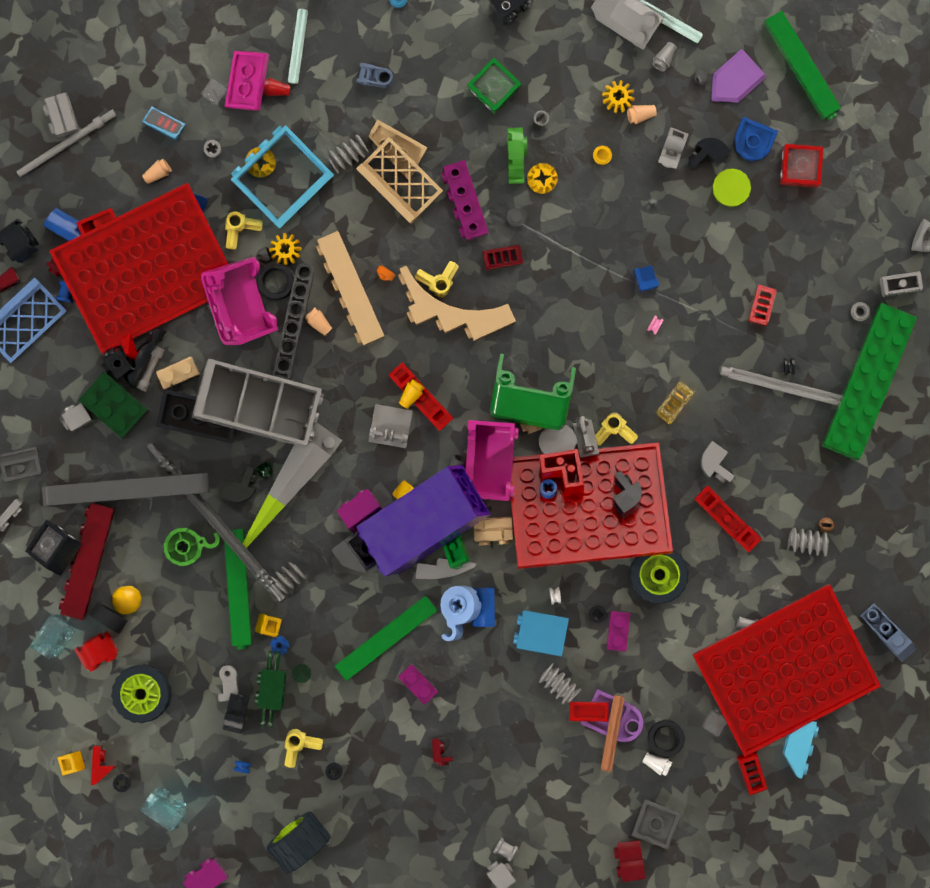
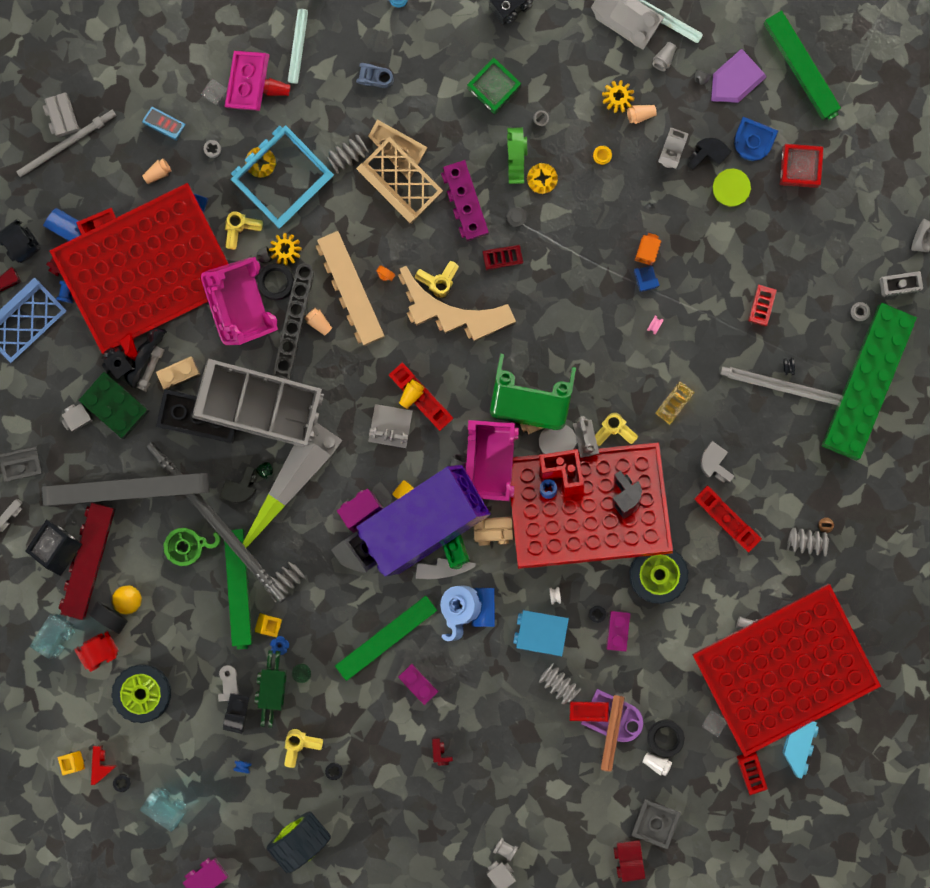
sand blue slope [860,603,916,662] -> none
none -> orange brick [635,233,662,266]

